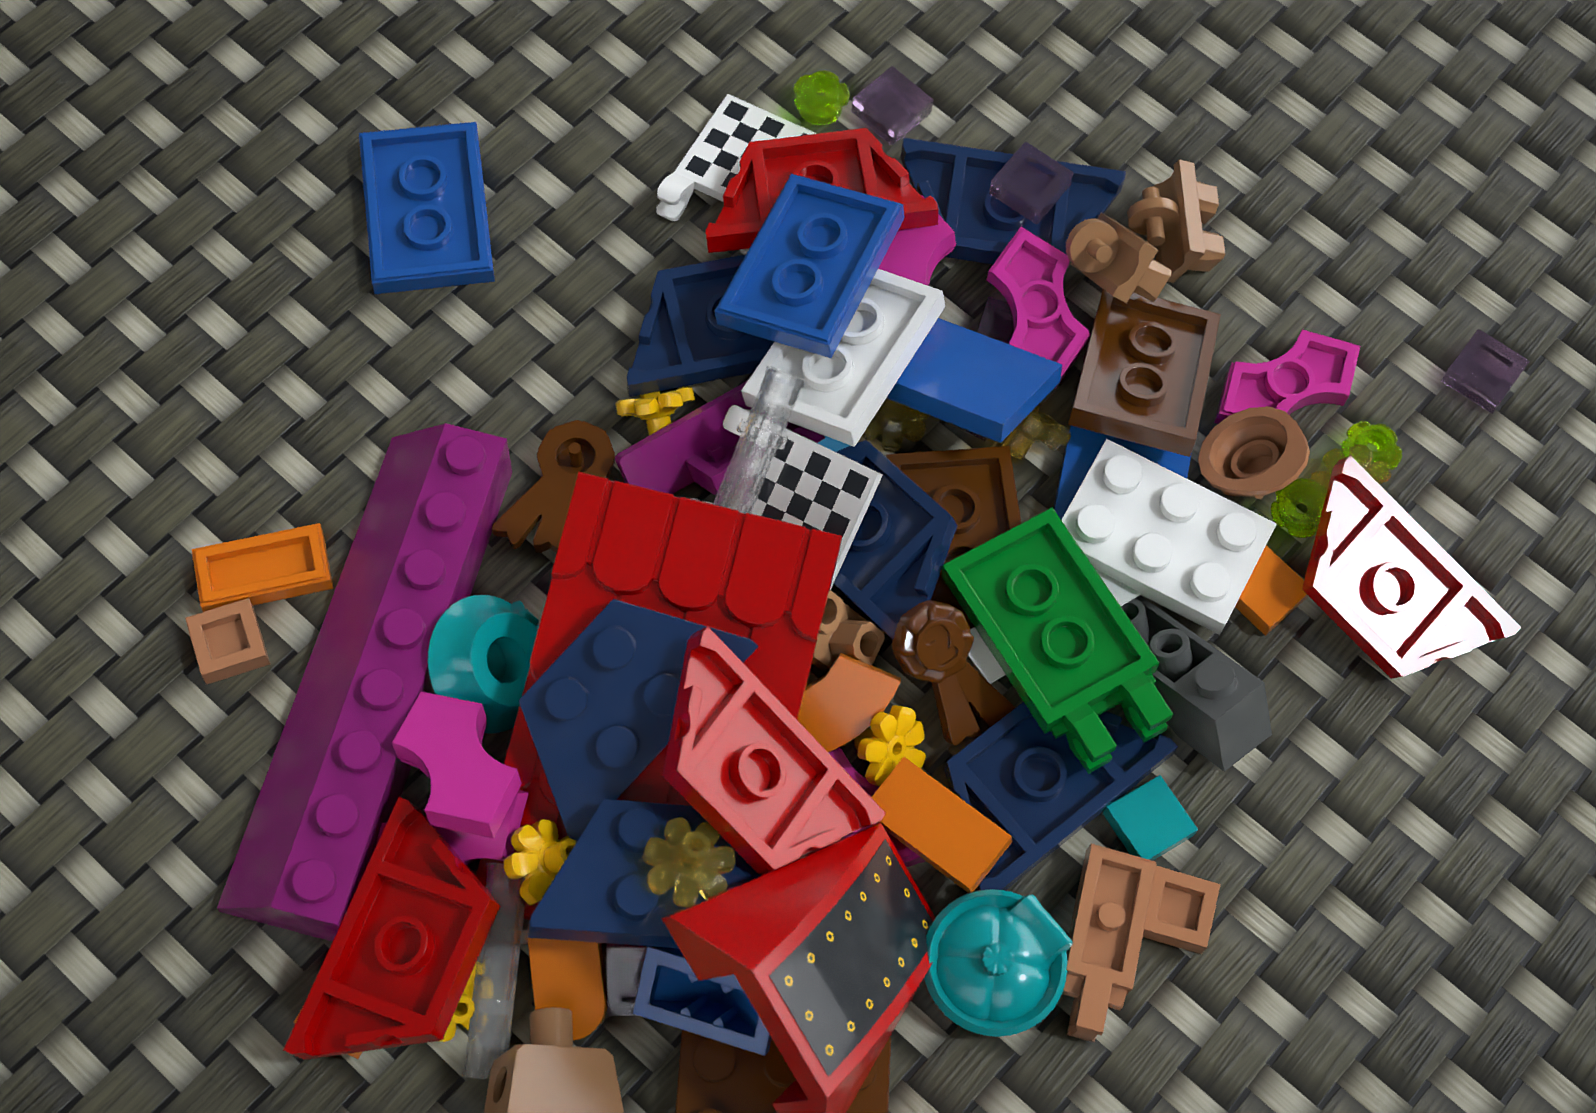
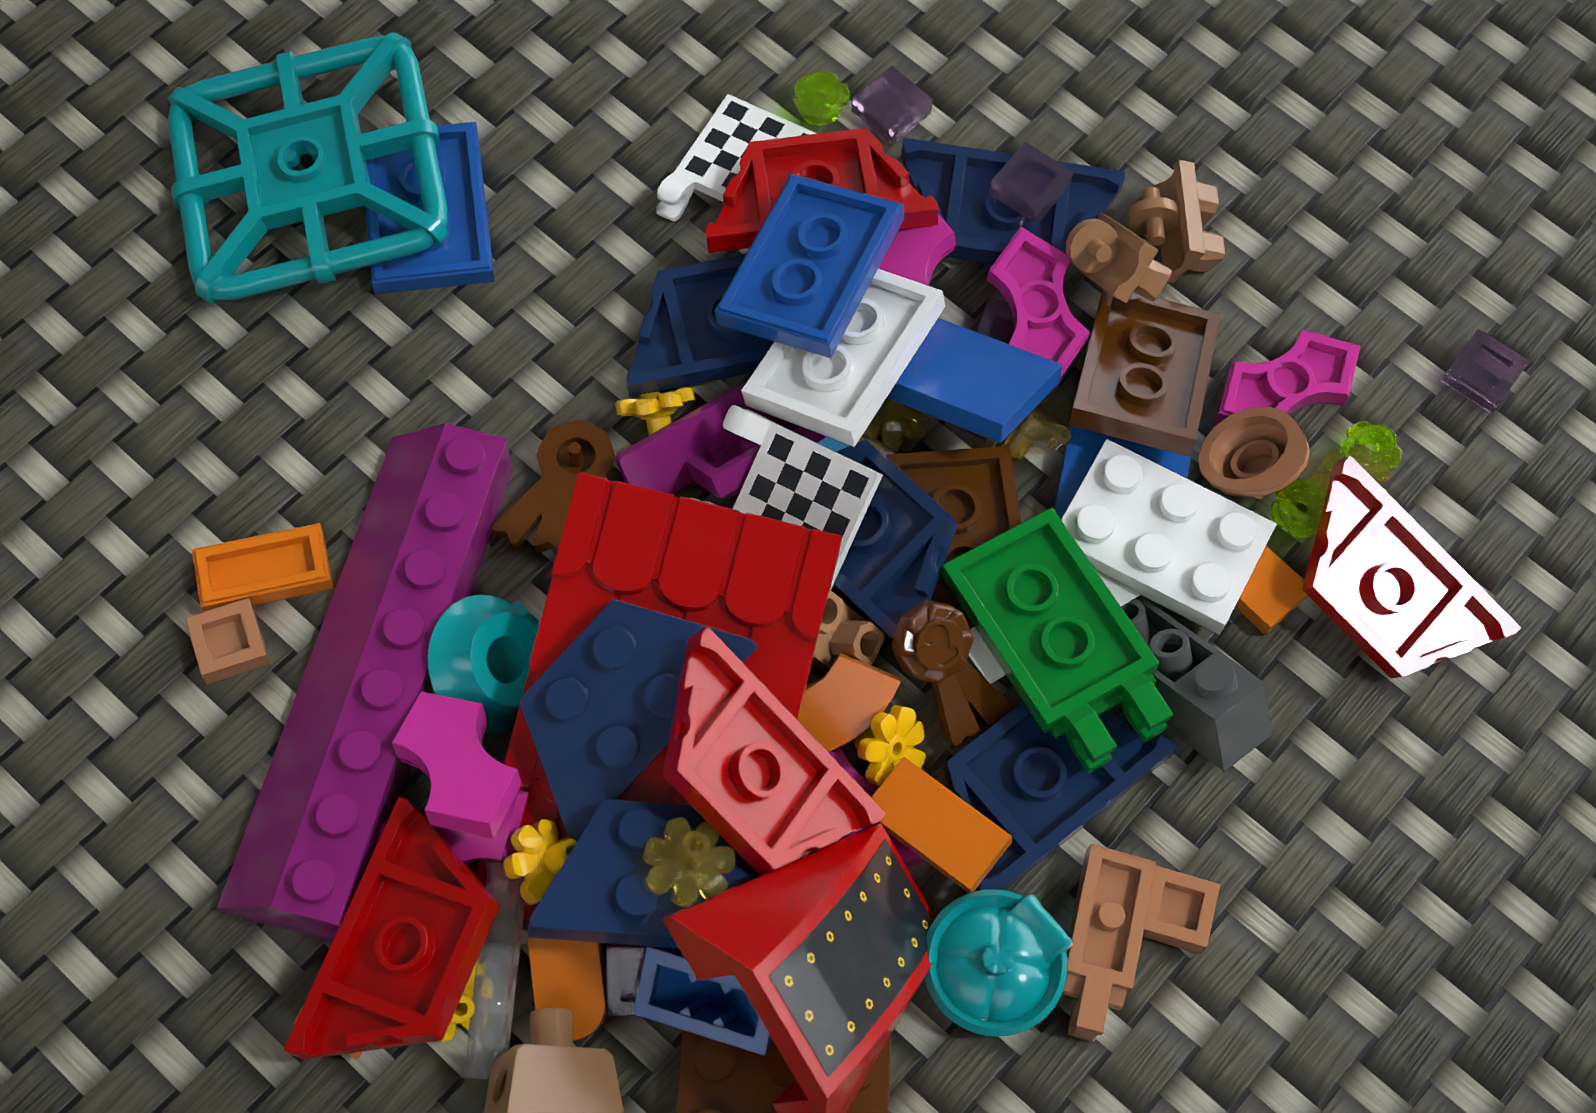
clear pin [713,366,806,514] -> none
teal tile [1102,775,1198,861] -> none
none -> teal plate [167,32,449,304]

